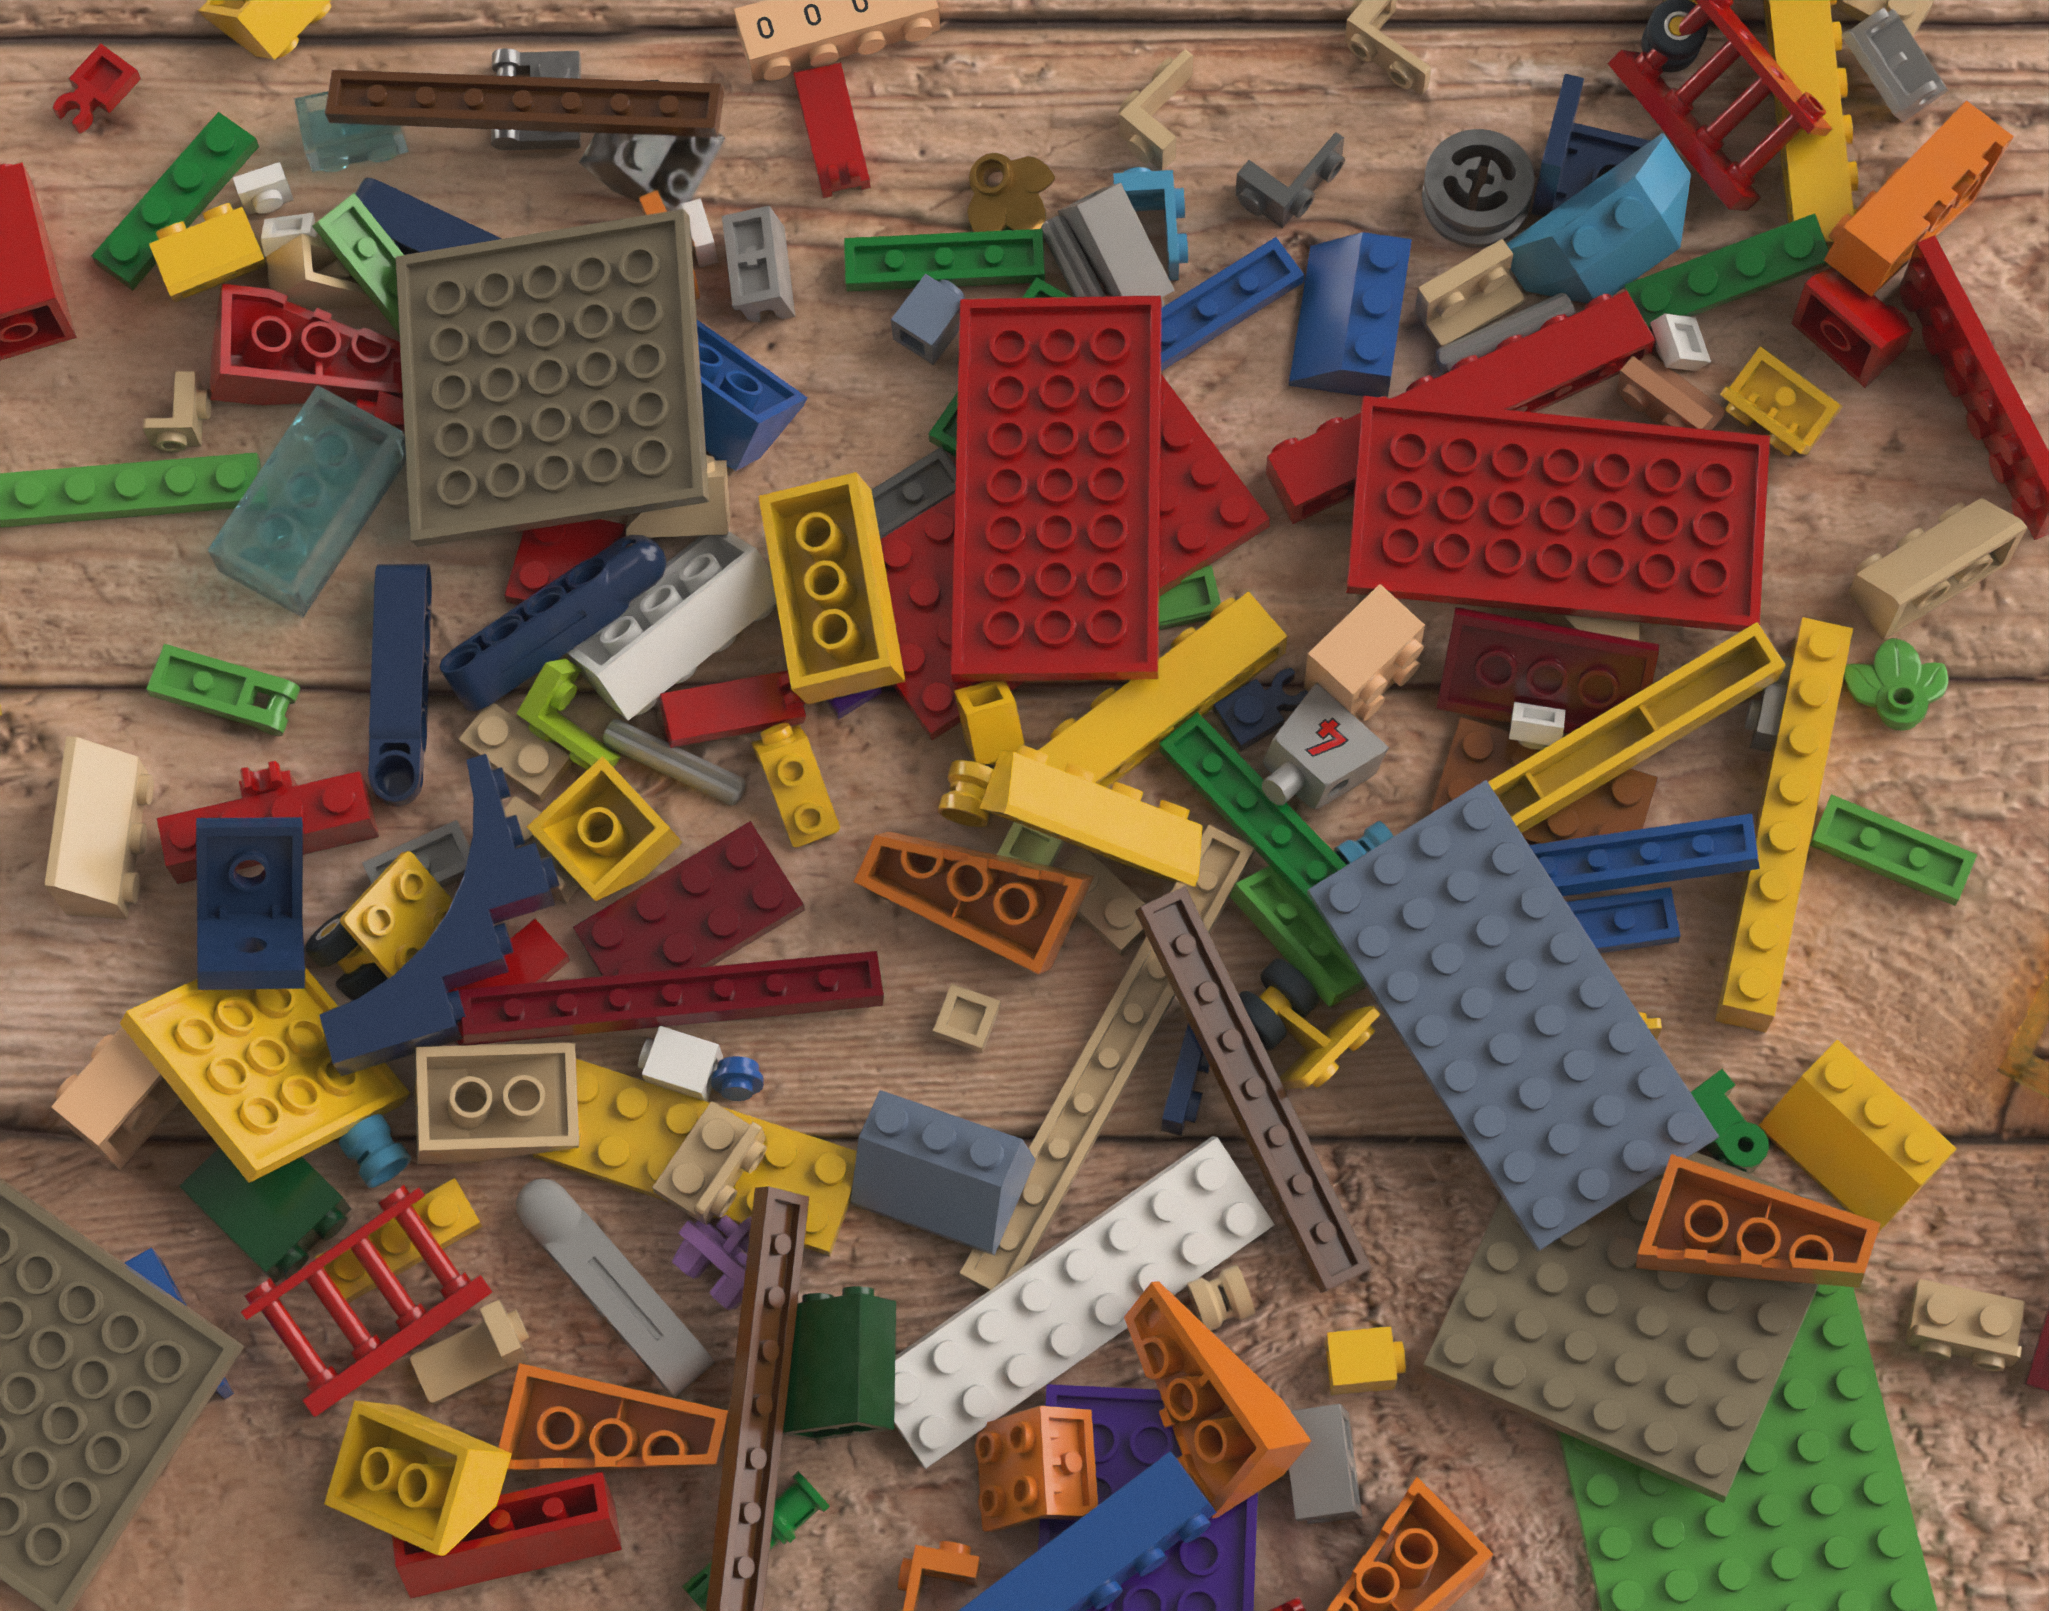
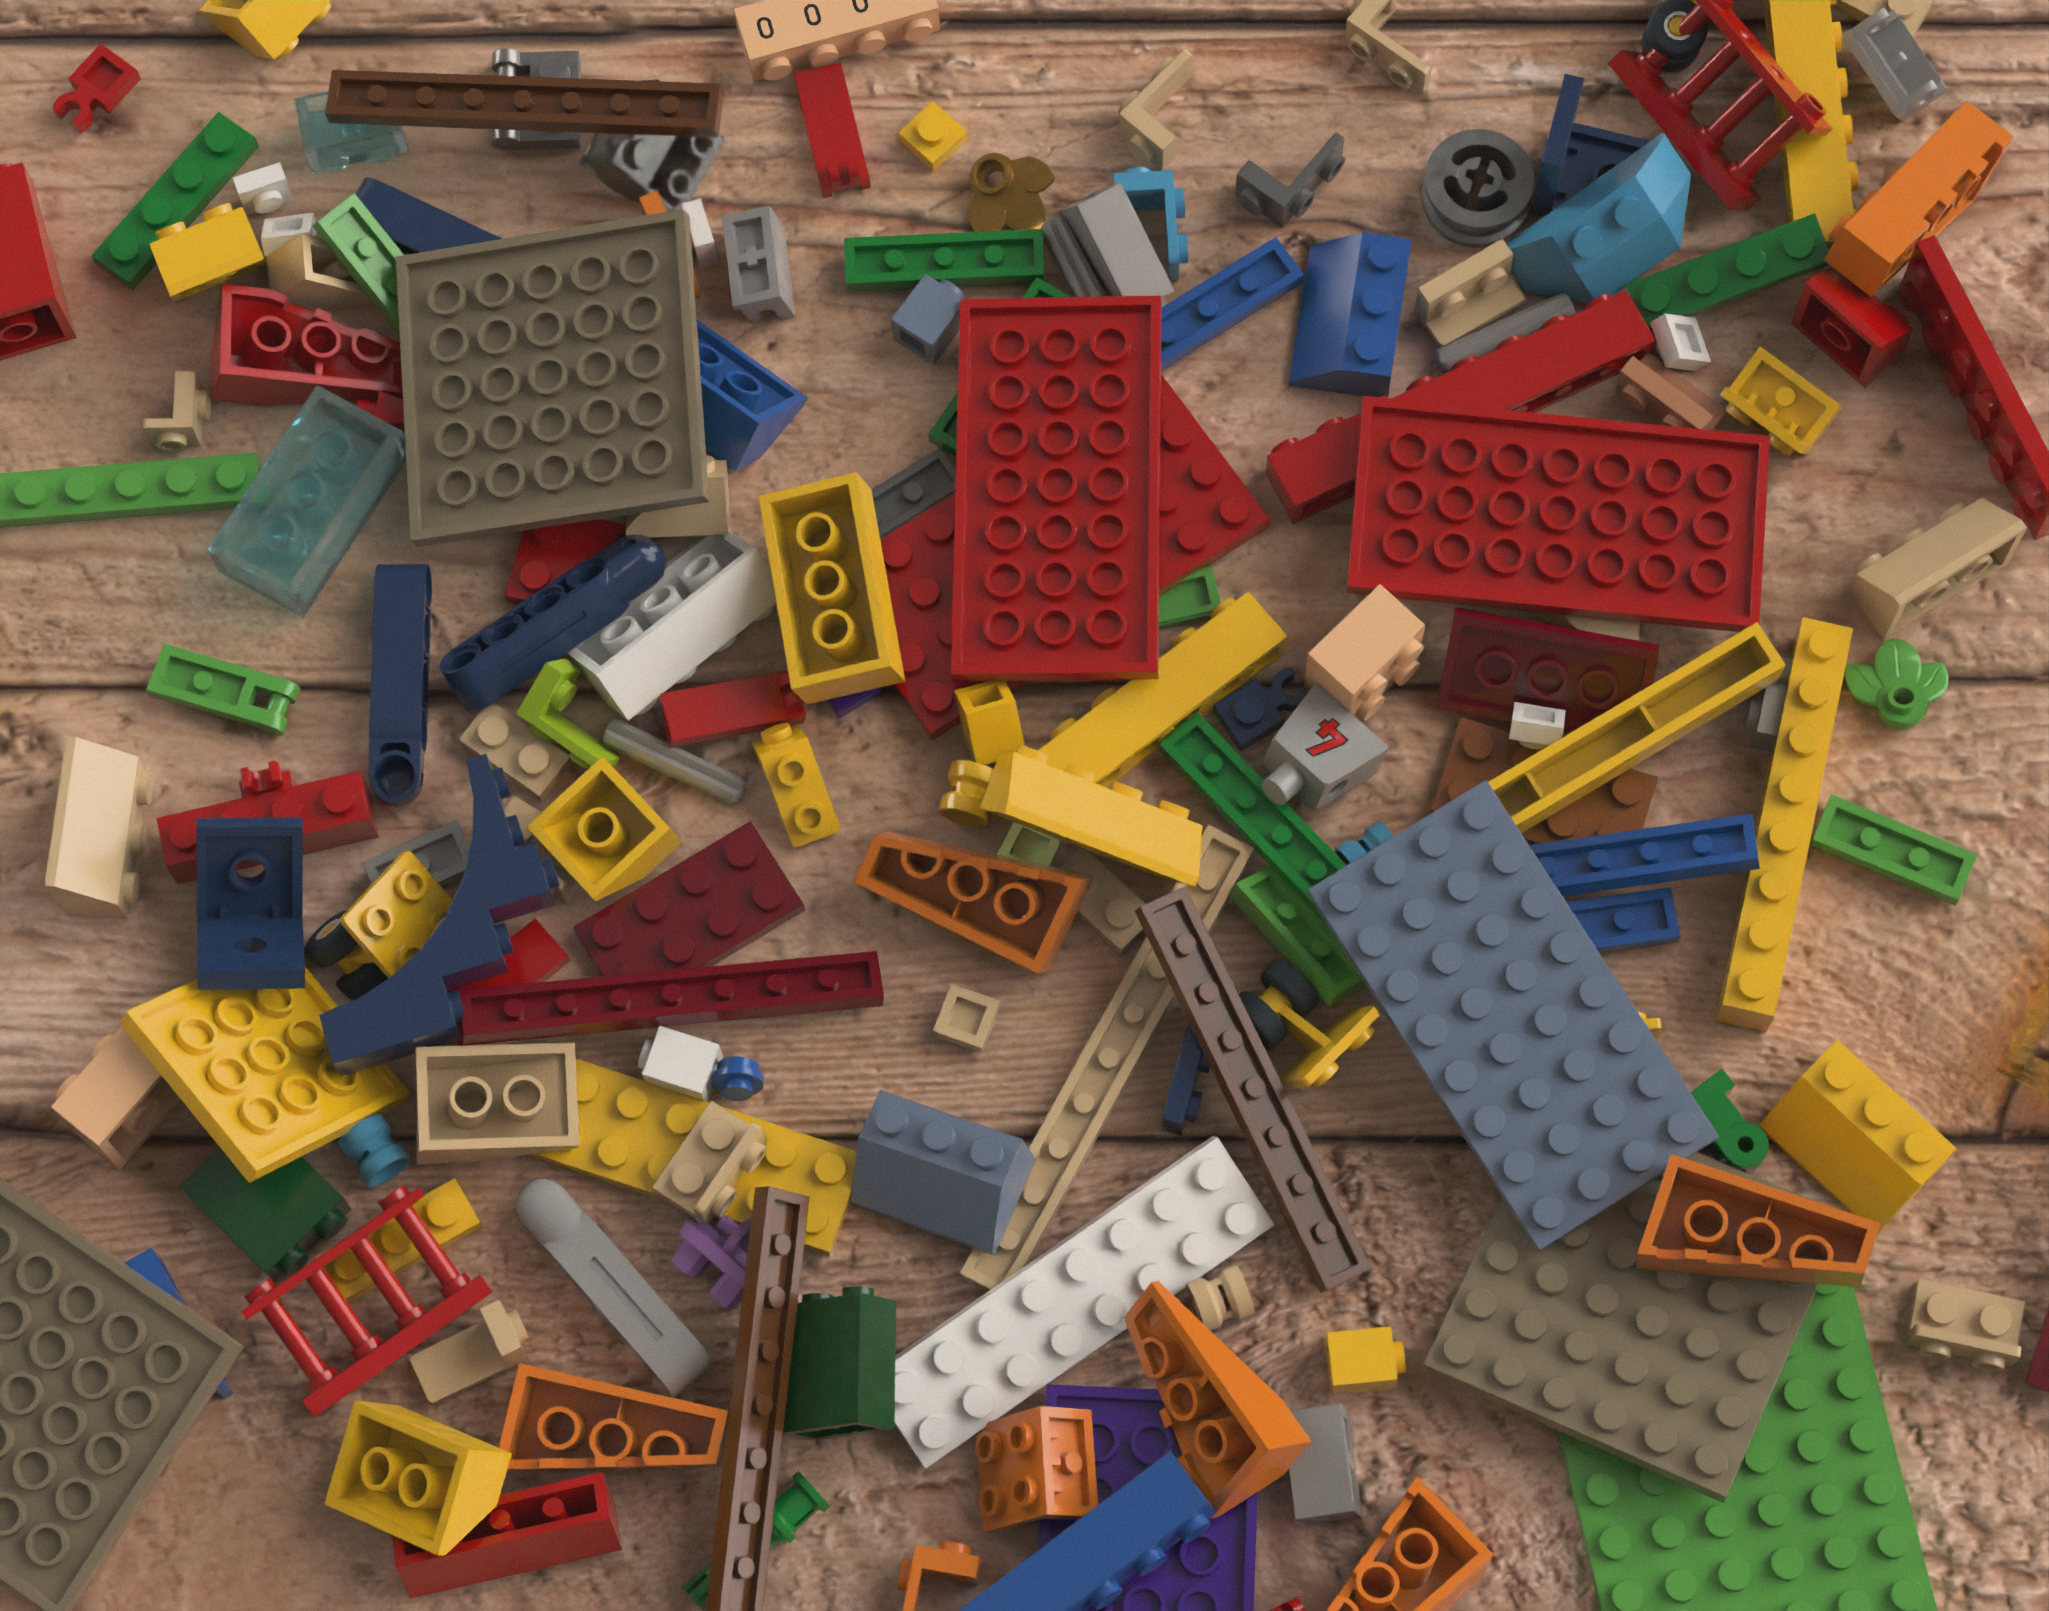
none -> yellow plate [898,101,968,172]

